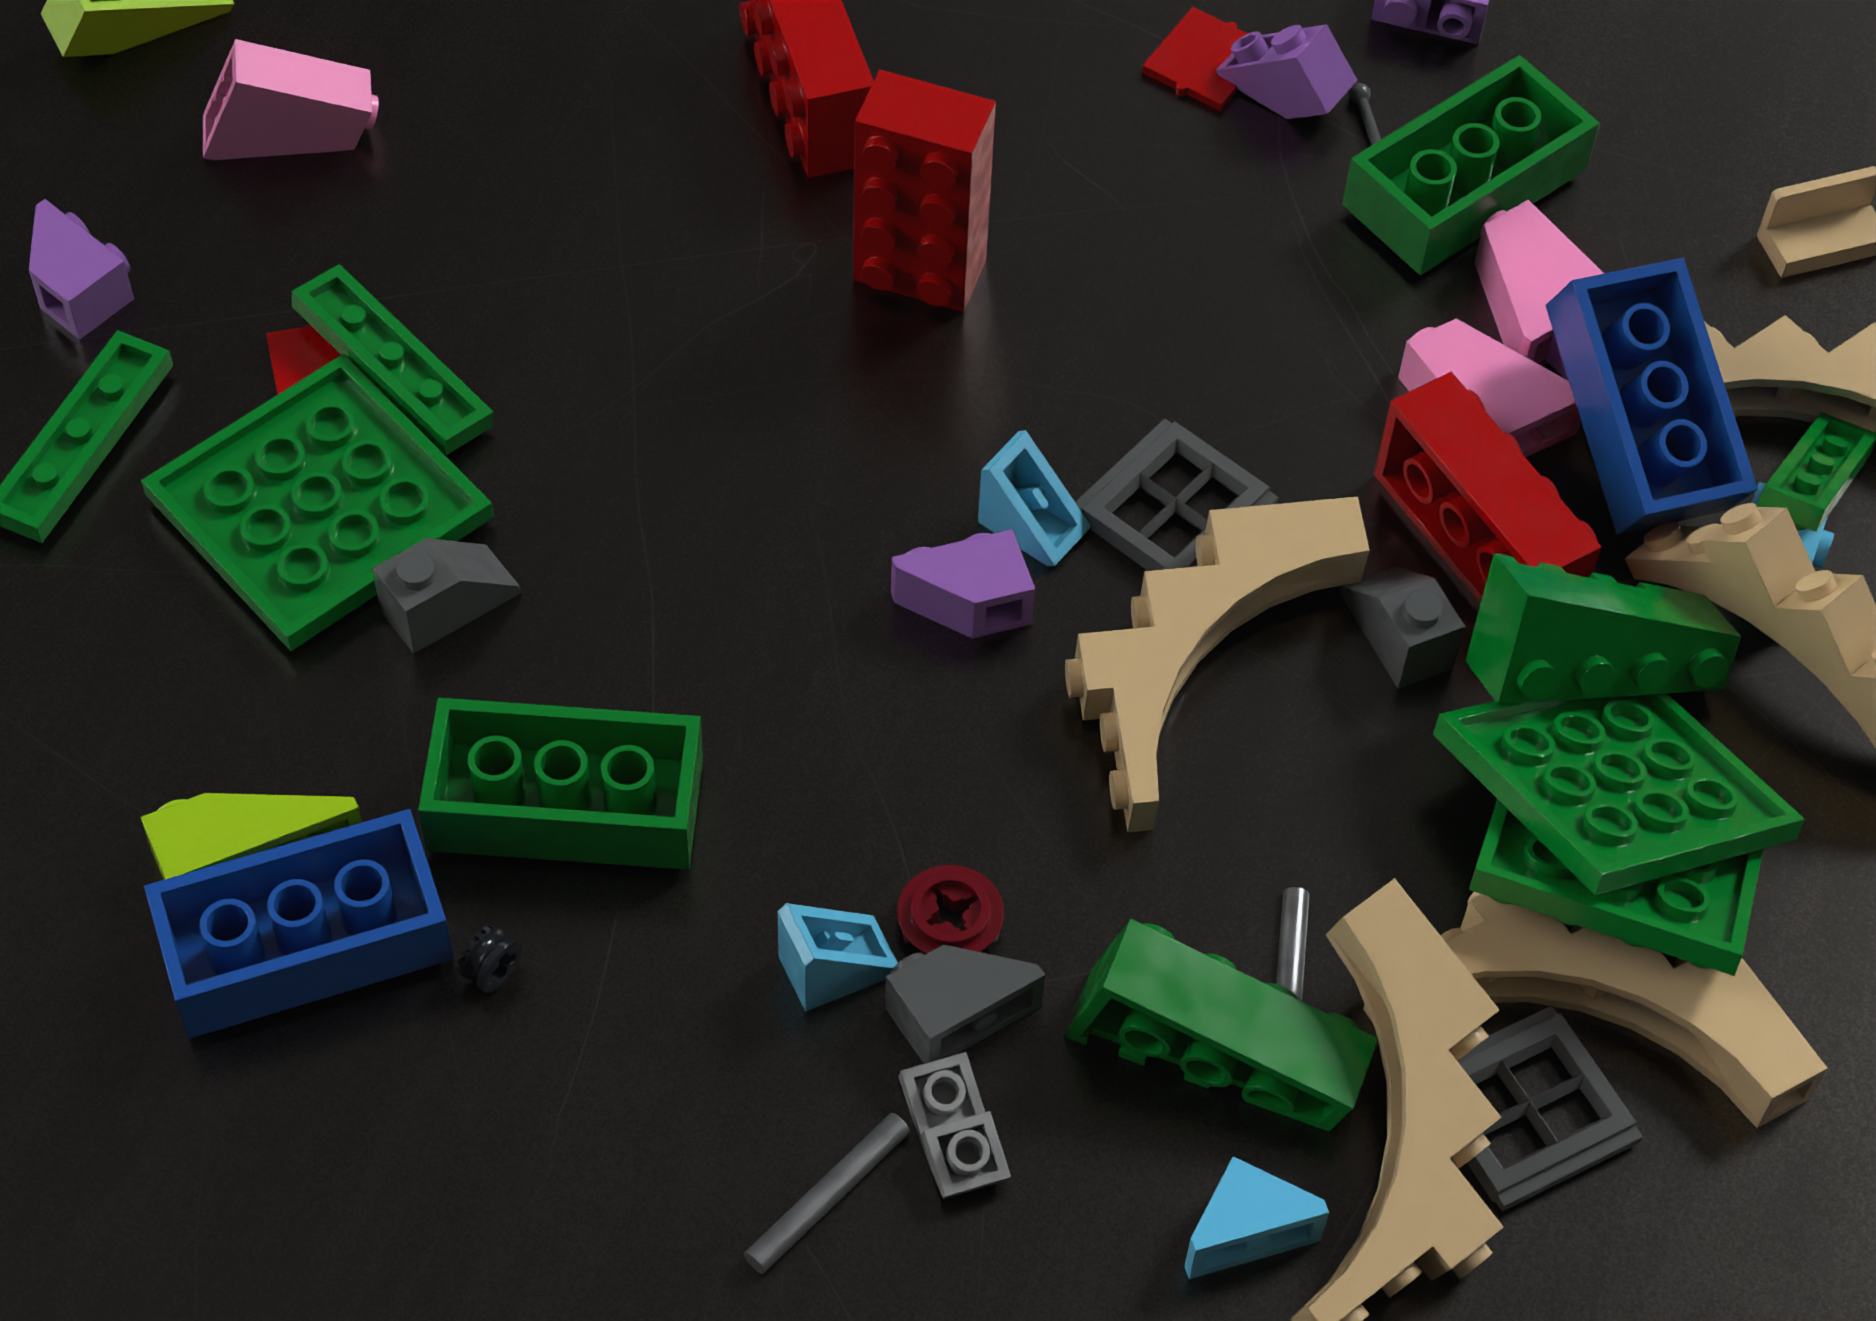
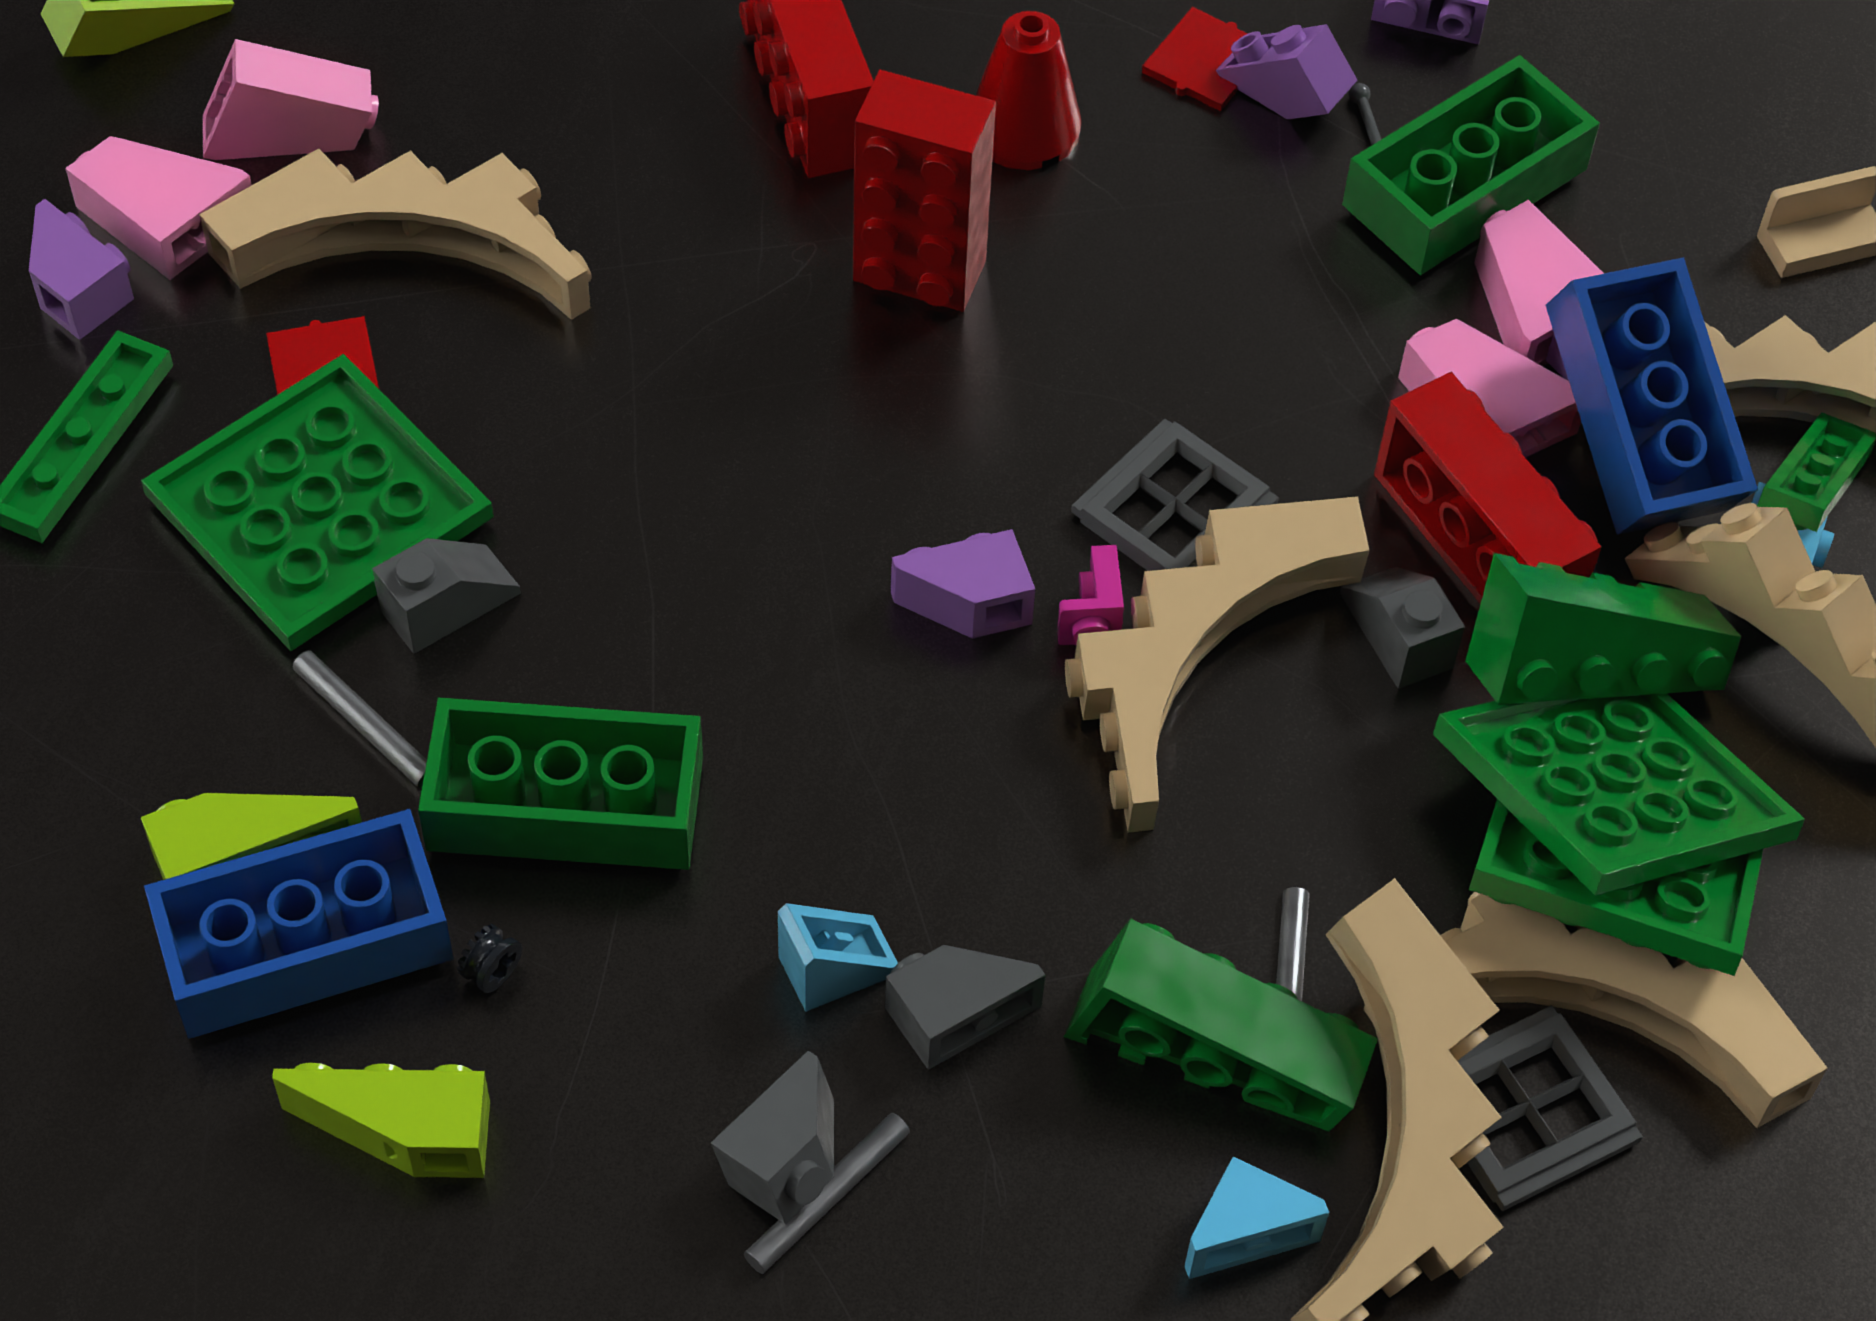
green plate [292,264,494,456] -> none
dark red gear [897,865,1004,955] -> none
light grey slope [898,1052,1011,1199] -> none
medium azure slope [978,430,1091,566] -> none
none -> bright pink slope [65,136,252,280]
none -> tan arch [199,148,591,320]
none -> lime slope [272,1063,490,1178]
none -> flat silver bar [293,651,427,789]
none -> dark grey slope [711,1051,834,1224]
none -> red cone [975,11,1081,170]
none -> dark pink bracket [1057,545,1124,645]

